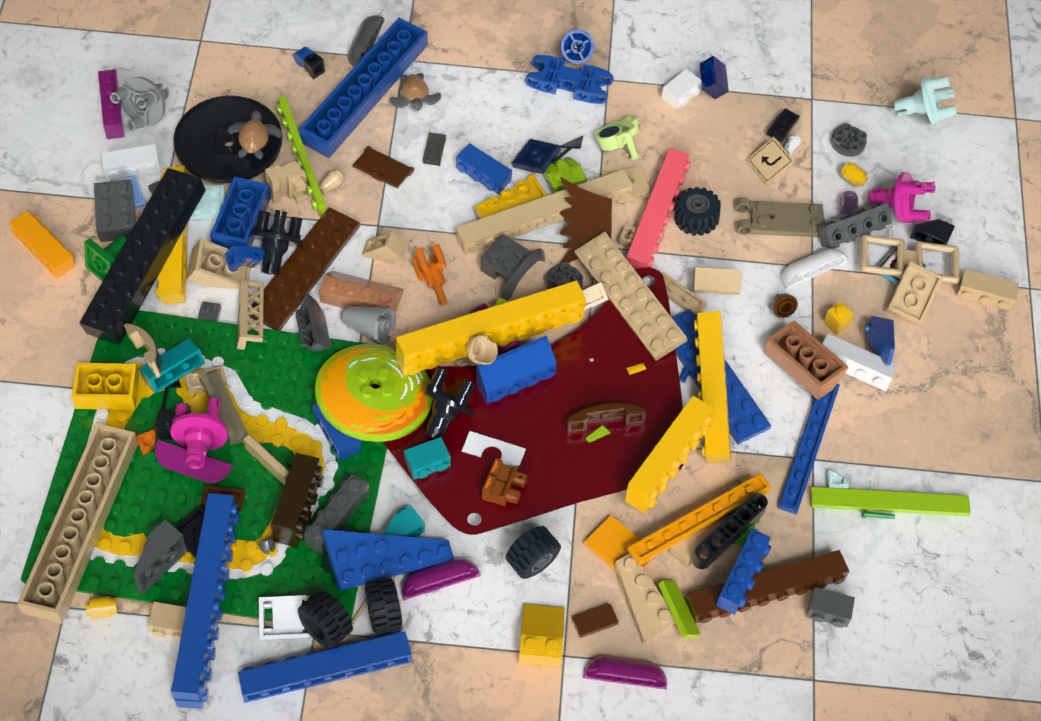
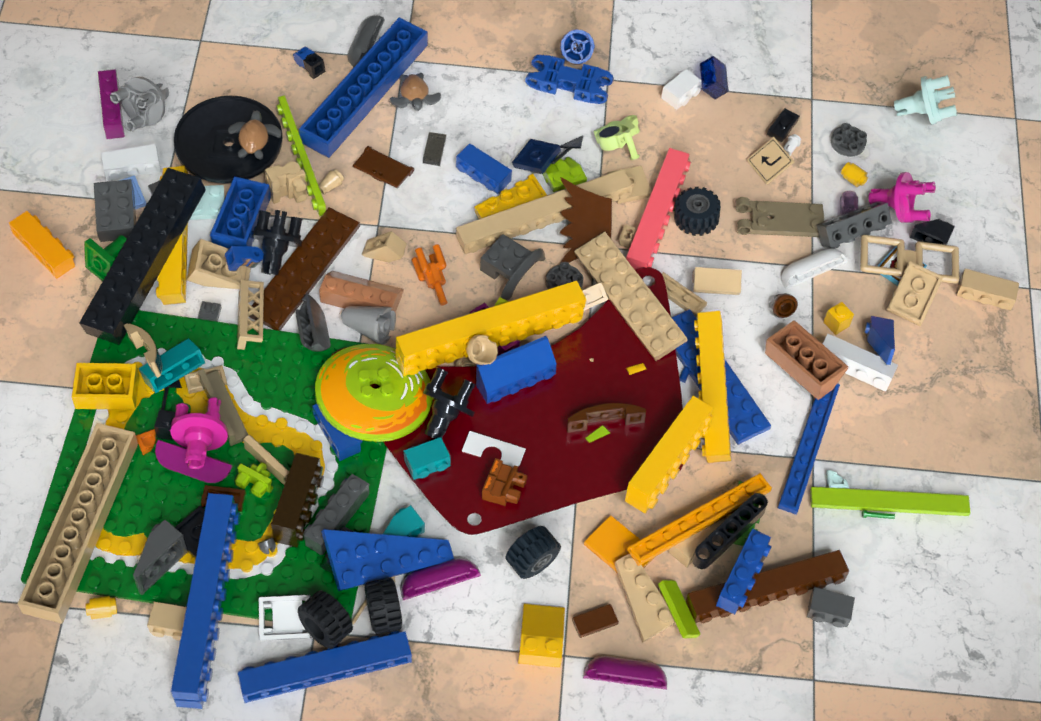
none -> lime hips [235,462,273,498]

